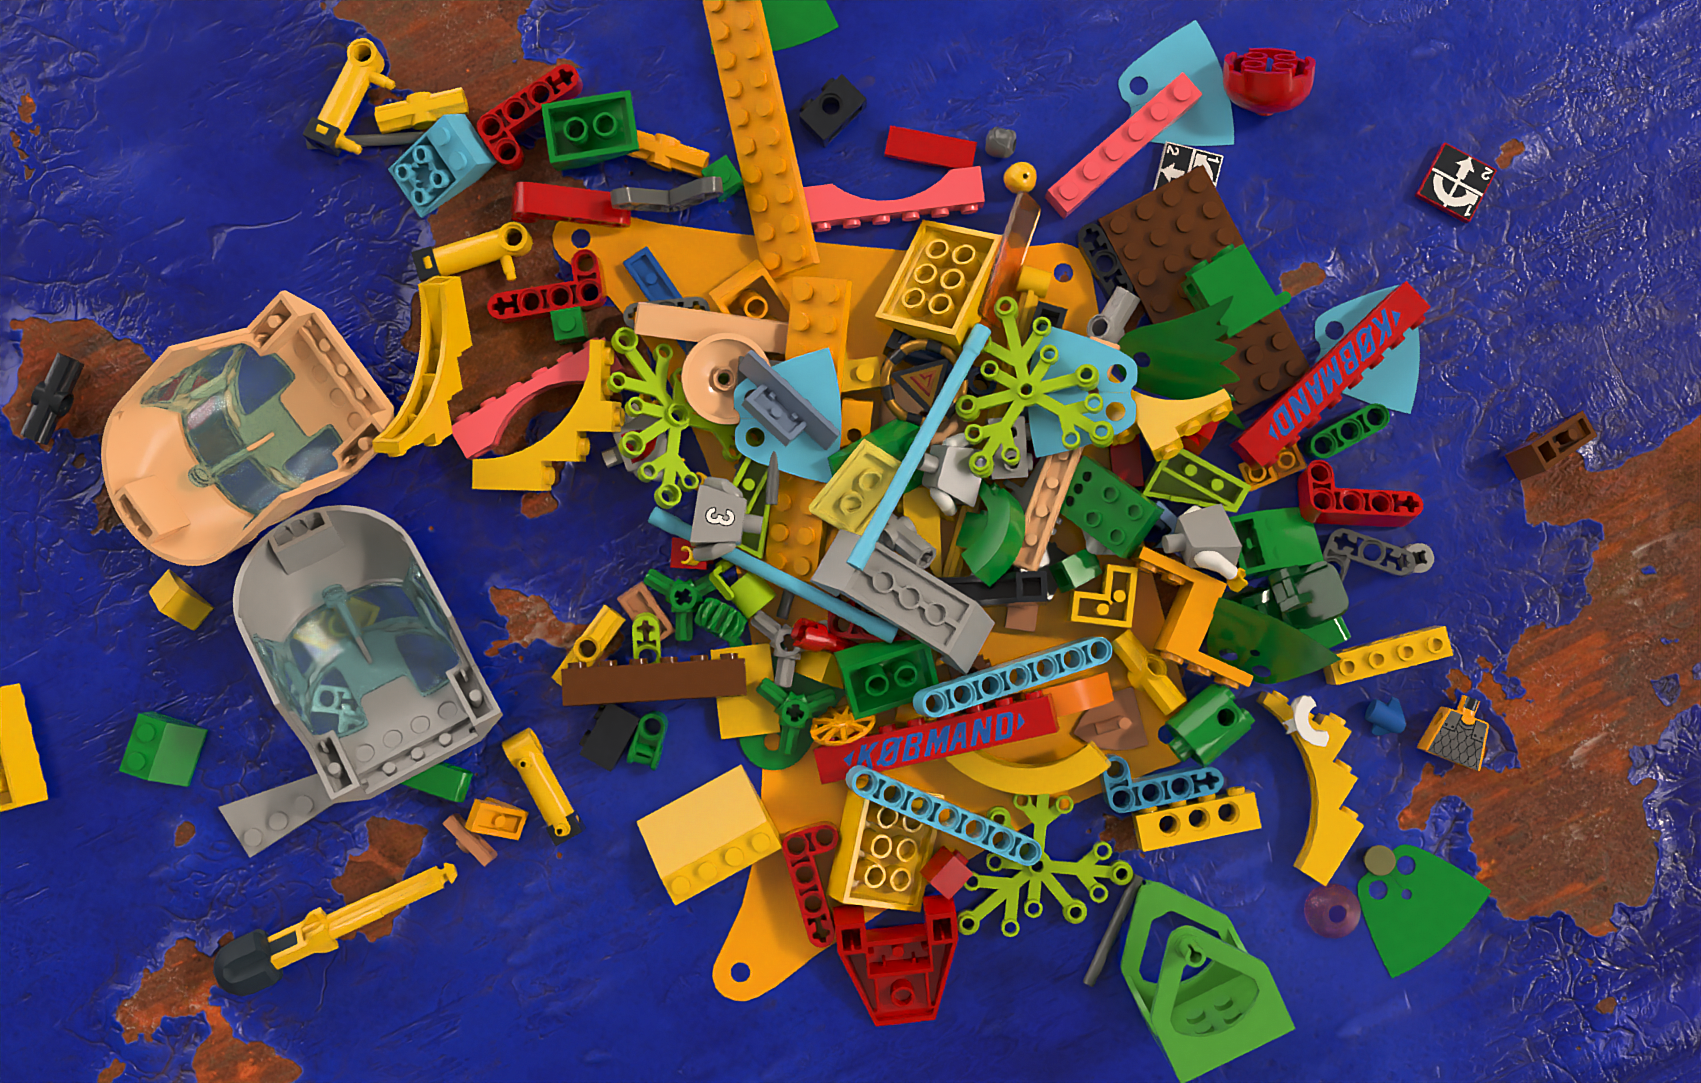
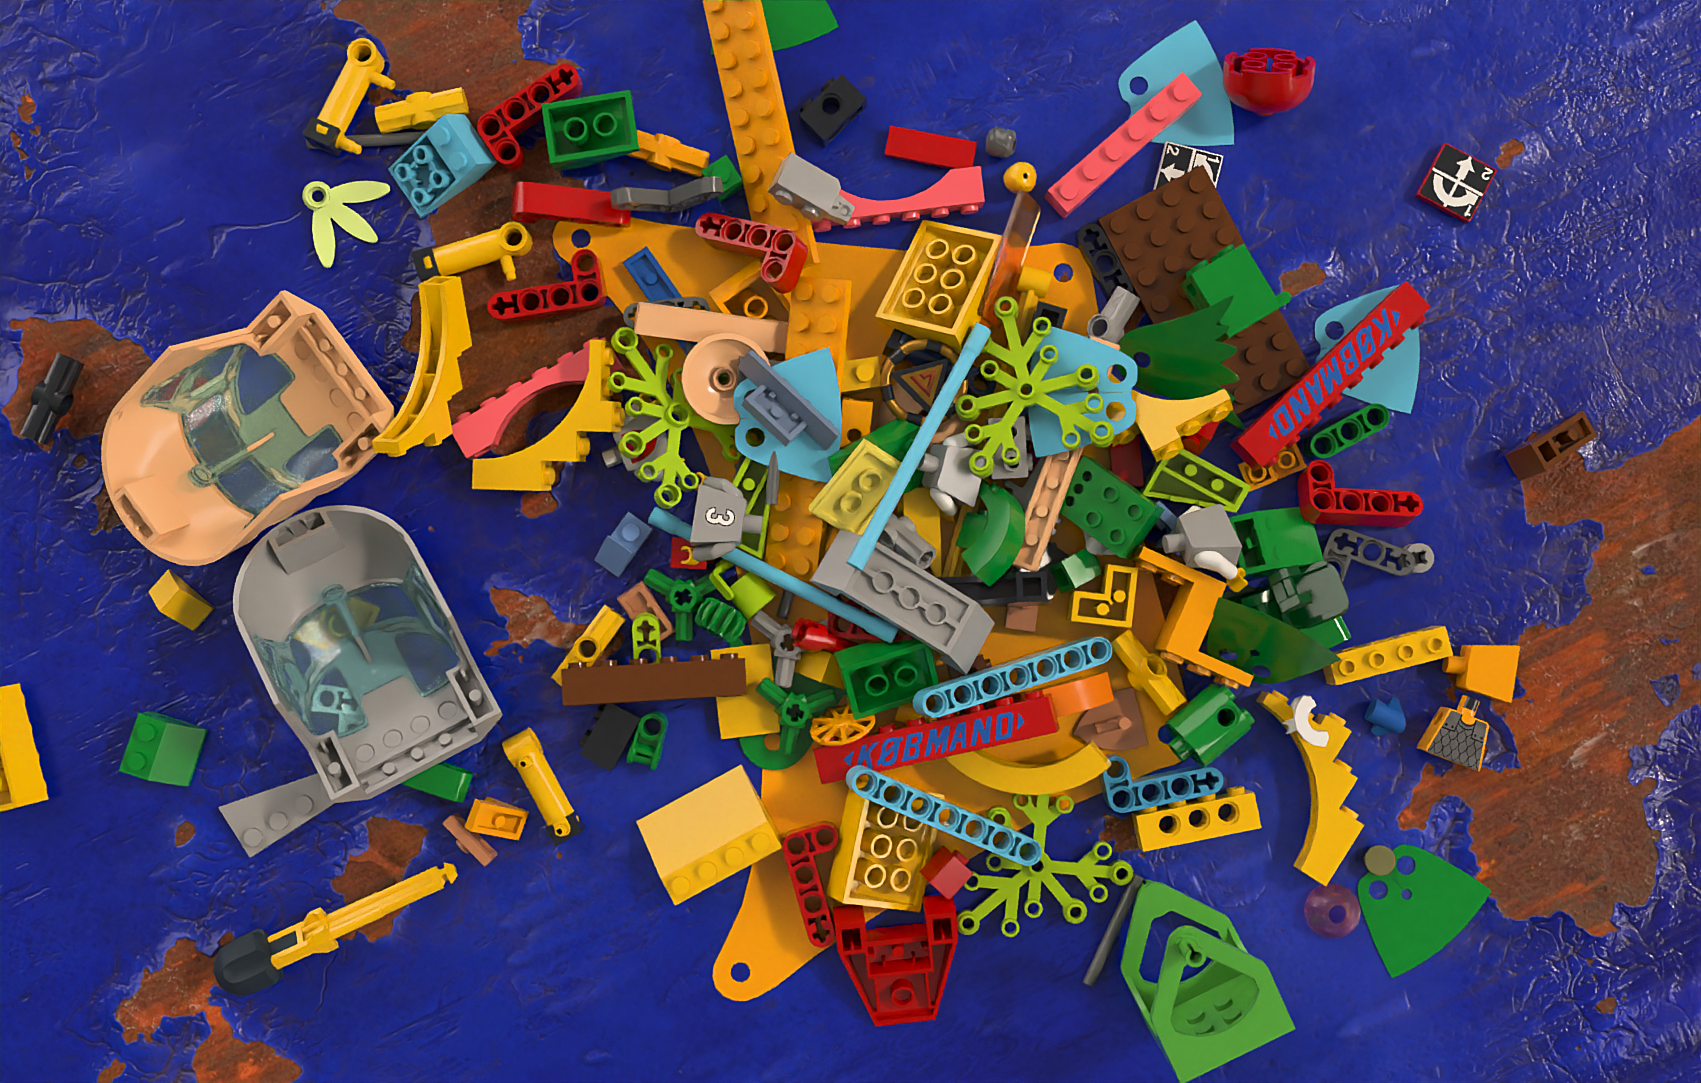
green brick [550,306,590,346] -> none
none -> yellowish green plant [302,181,390,268]
none -> medium blue slope [594,512,654,577]
none -> red beam [695,213,808,294]
none -> light grey hinge [767,152,855,225]
none -> light orange torso [1442,645,1520,703]

